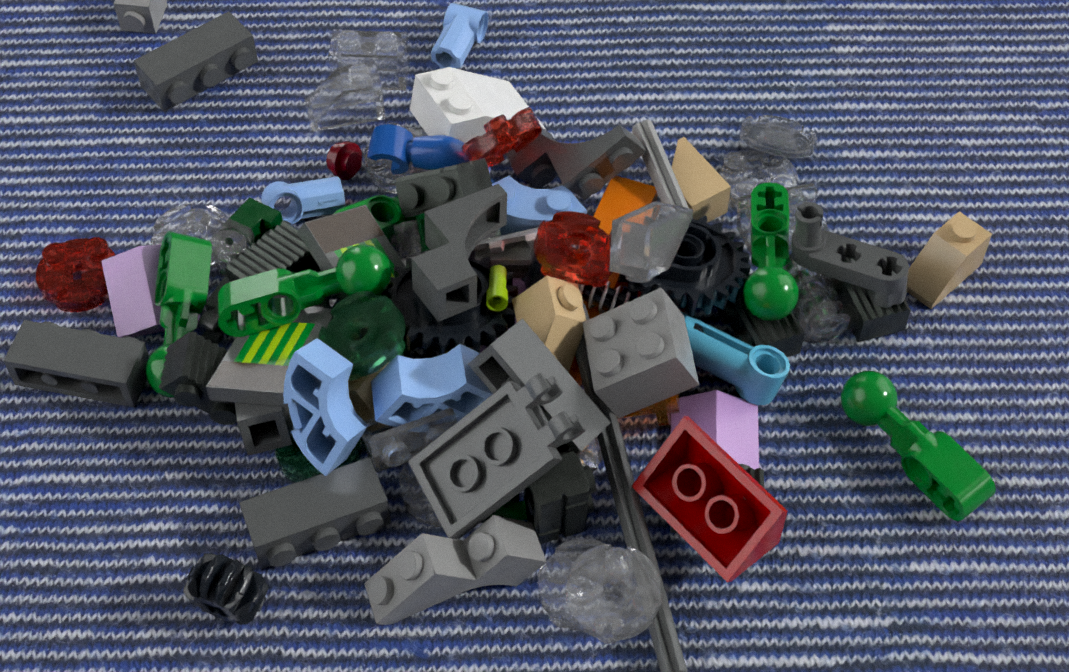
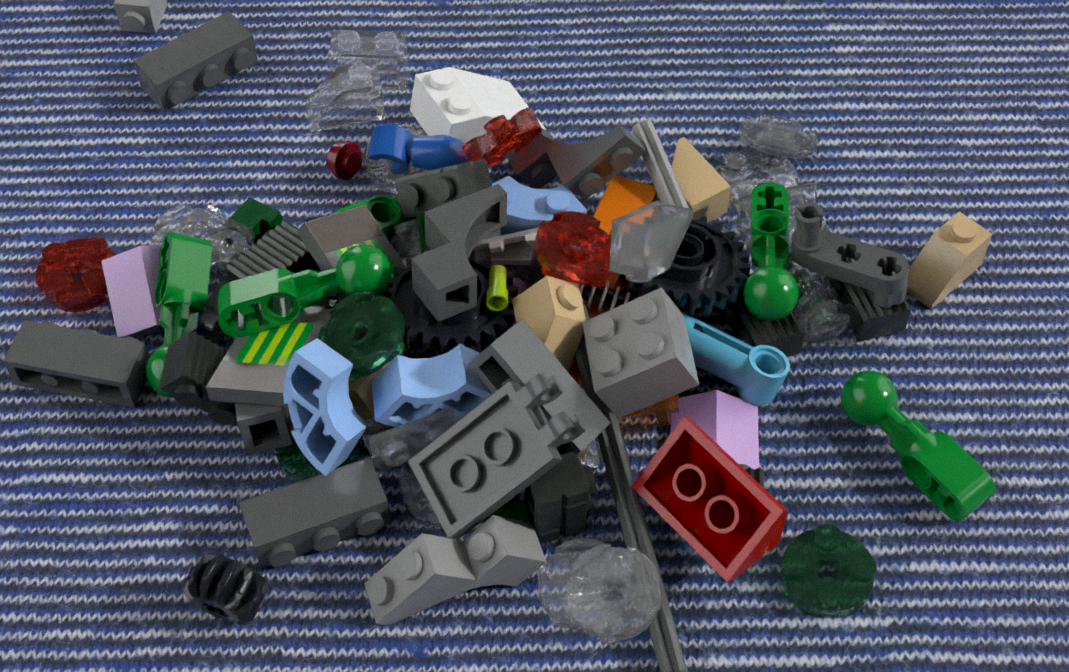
light blue piece [261,176,345,225] -> none
light blue piece [431,3,489,69] -> none
none -> clear green plate [781,523,877,618]

